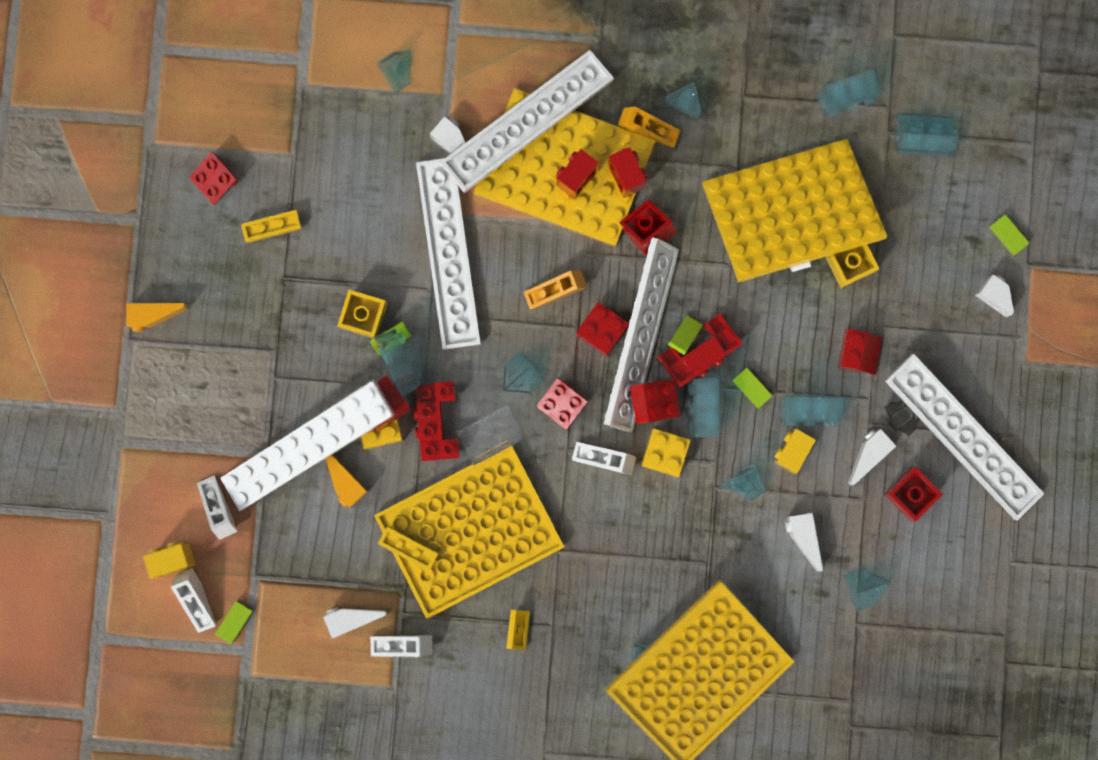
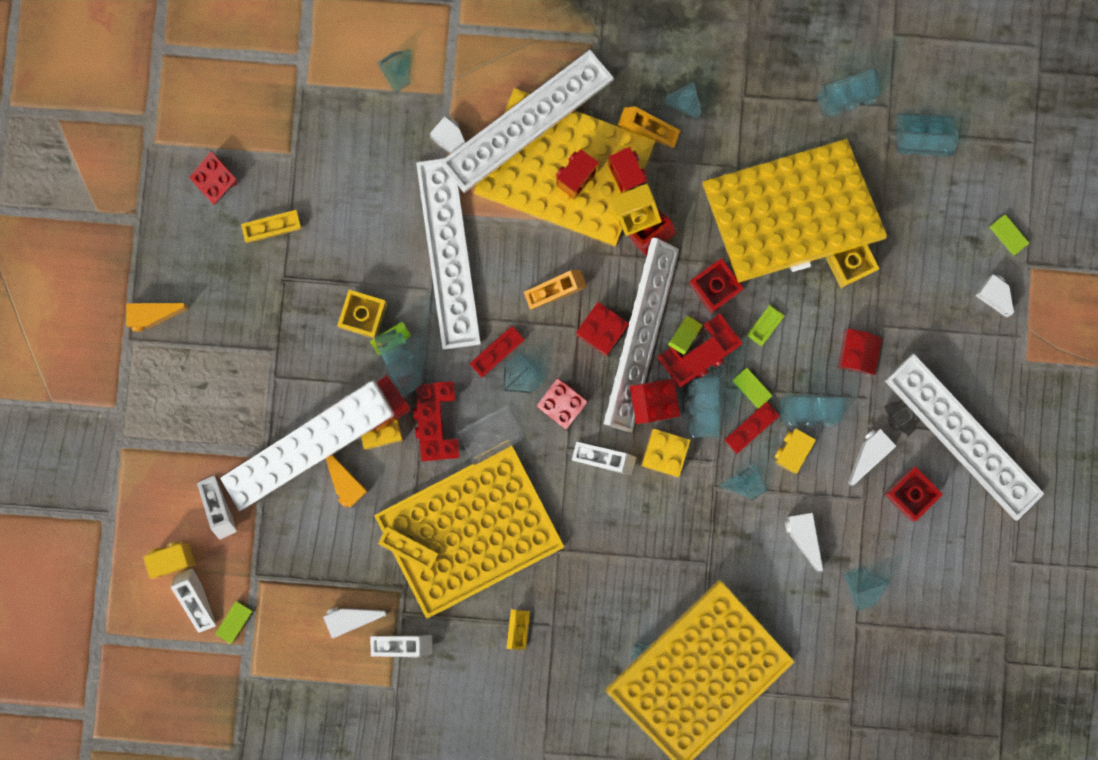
none -> red plate [469,326,525,378]
none -> yellow brick [611,184,661,236]
none -> red brick [688,258,744,314]
none -> red plate [724,402,780,454]
none -> lime tile [746,305,785,347]

